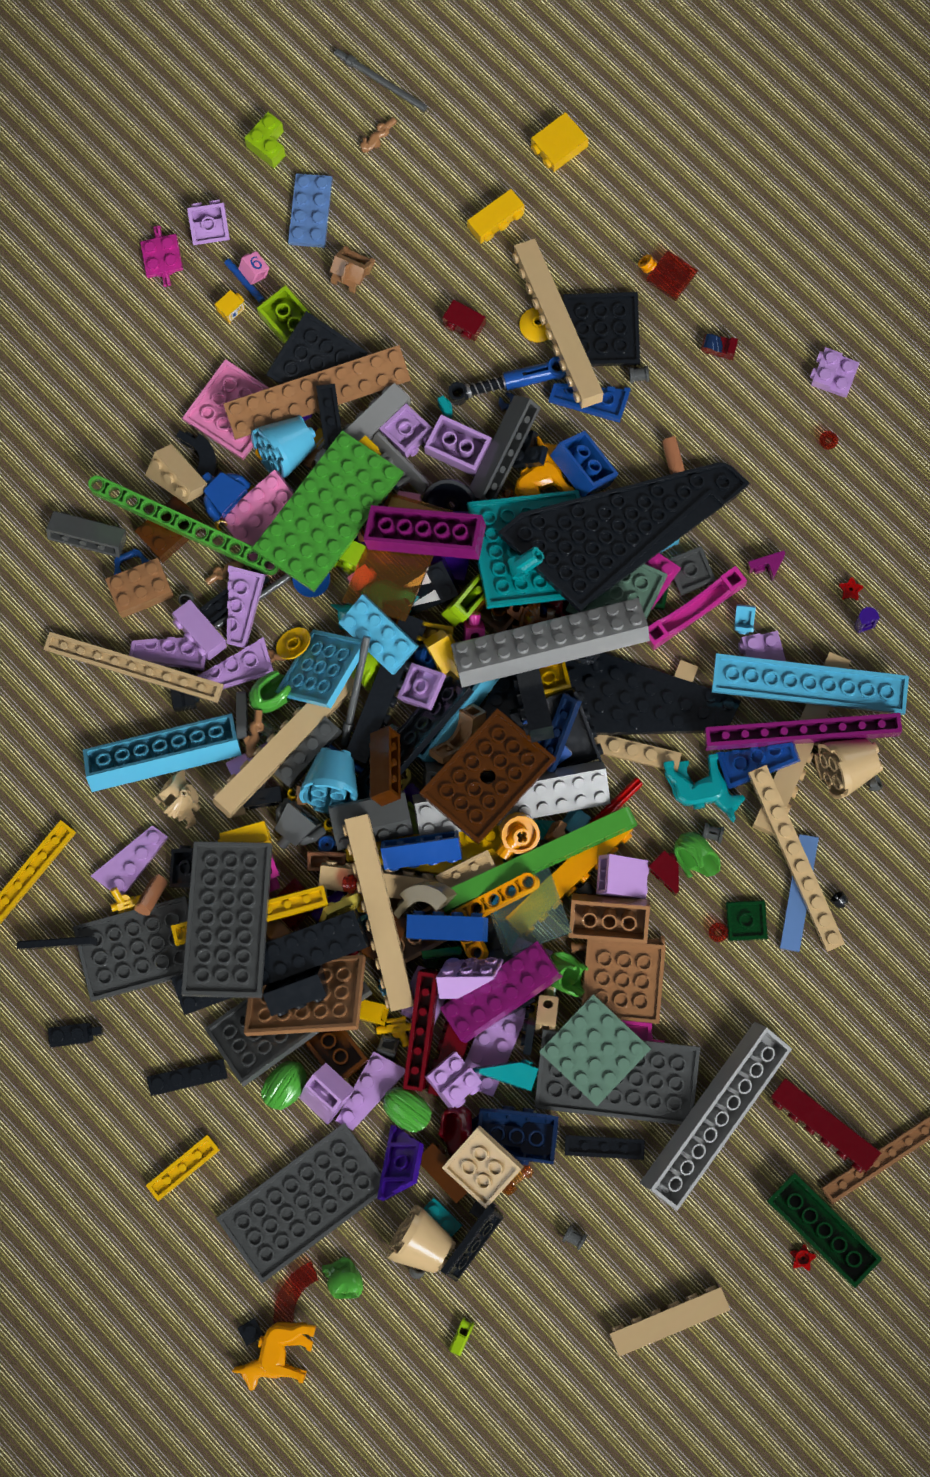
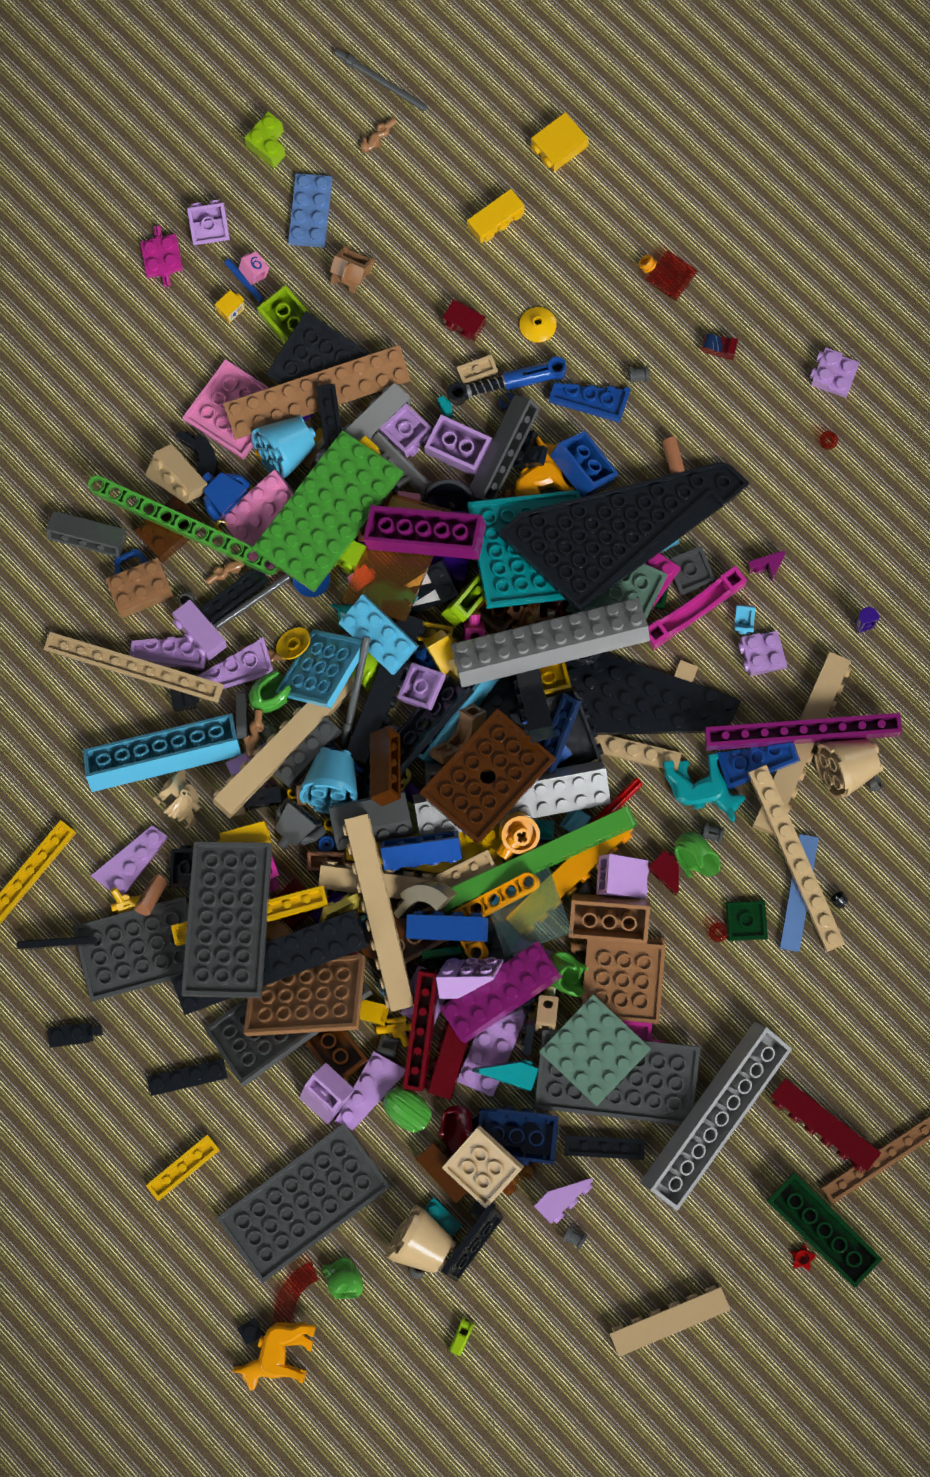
lavender wing [227,565,266,648] -> none
bright green hair [261,1061,307,1110] -> none
black slope [263,964,328,1016] -> none
clear red plate [342,874,358,894] -> none
dark purple wing [377,1125,424,1201] -> none
lavender plate [425,1051,482,1108] -> none
teal piece [507,547,544,580] -> none
tan brick [512,239,603,409] -> none
medium nougat plate [544,820,567,842] -> none
black plate [563,292,640,367] -> none
medium azure plate [712,653,909,715] -> none
red plate [839,577,864,601] -> none
none -> tan plate [457,354,498,384]
none -> lavender slope [534,1178,593,1224]

